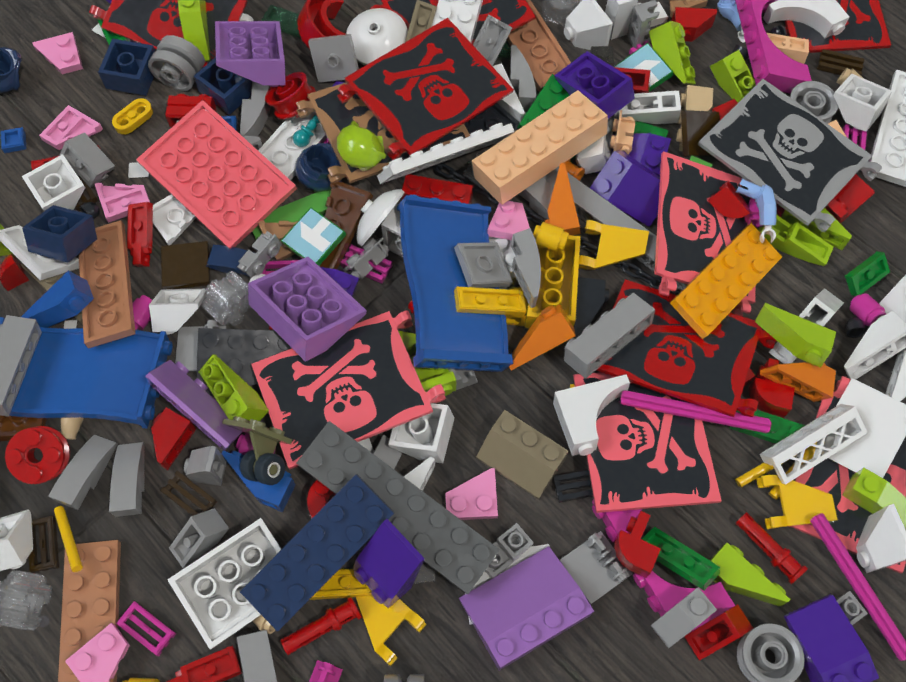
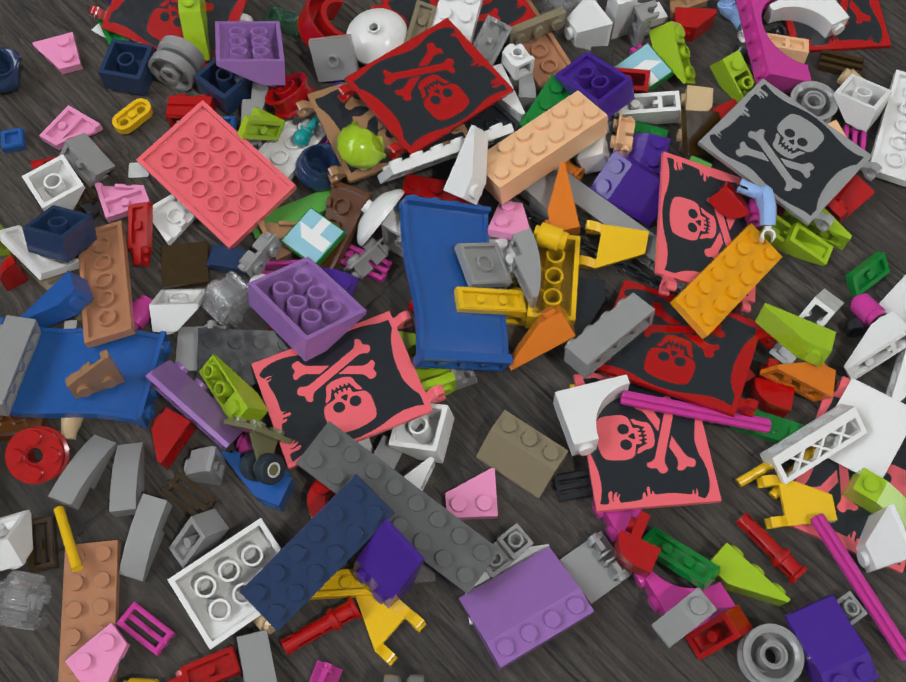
none -> medium nougat wing [65,349,125,399]
none -> light grey slope [119,493,172,582]
none -> lime slope [237,107,286,141]
none -> white slope [443,125,488,205]
none -> white brick [502,43,535,81]
none -> dark tan plate [505,7,566,45]

